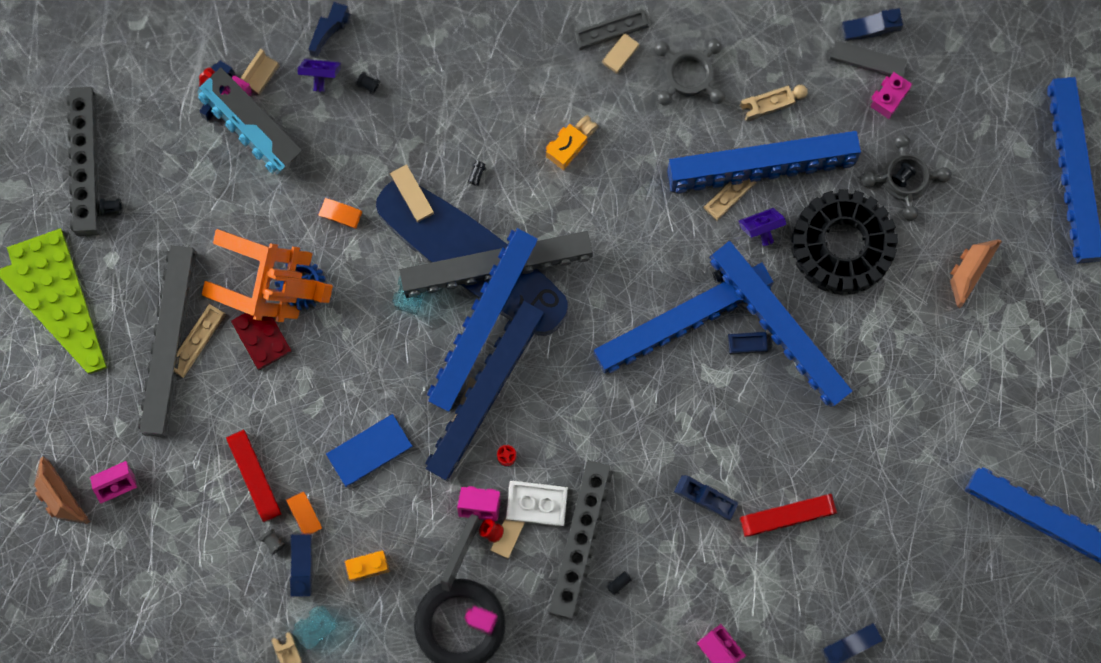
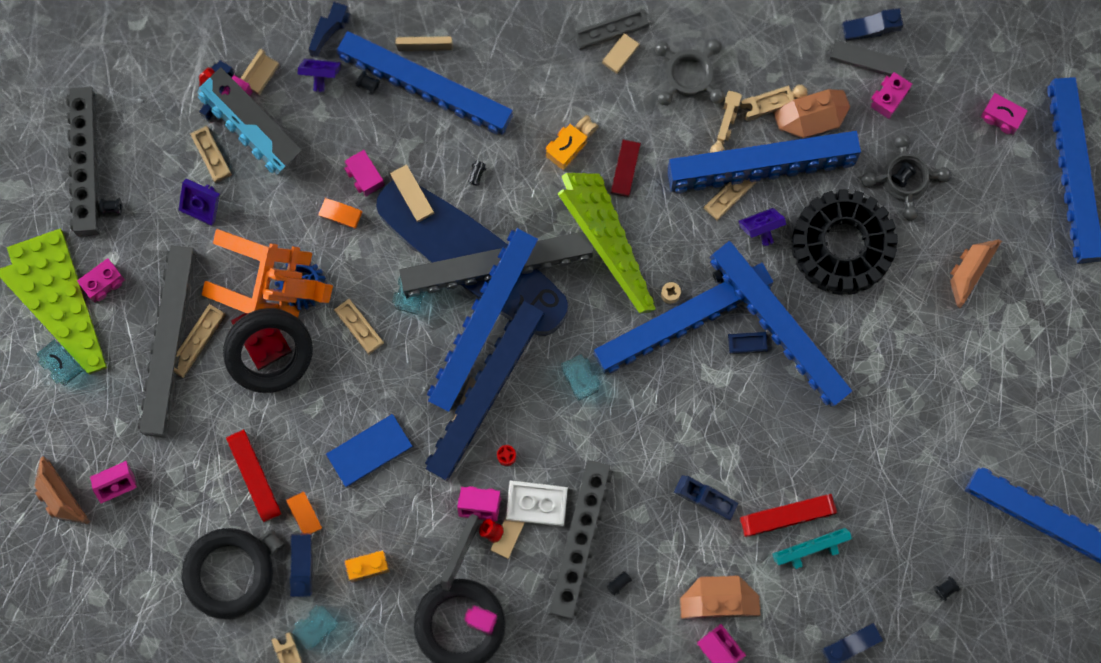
none -> clear light blue brick [36,339,83,386]
none -> dark pink brick [77,258,125,303]
none -> dark purple tile [178,179,220,226]
none -> black tyre [182,528,273,619]
none -> tan tile [191,126,232,183]
none -> black tyre [223,308,313,393]
none -> tan tile [334,299,384,355]
none -> blue brick [337,31,513,135]
none -> dark pink brick [344,150,385,197]
none -> tan tile [396,37,453,51]
none -> lime wing [558,173,656,313]
none -> clear light blue brick [561,354,600,401]
none -> dark red tile [611,139,641,197]
none -> tan wheel [661,282,681,304]
none -> nougat wedge [680,576,760,619]
none -> tan plate [710,91,742,153]
none -> teal hinge [772,528,852,569]
none -> nougat wedge [773,89,850,139]
none -> black bush [934,576,960,602]
none -> dark pink brick [981,93,1028,135]

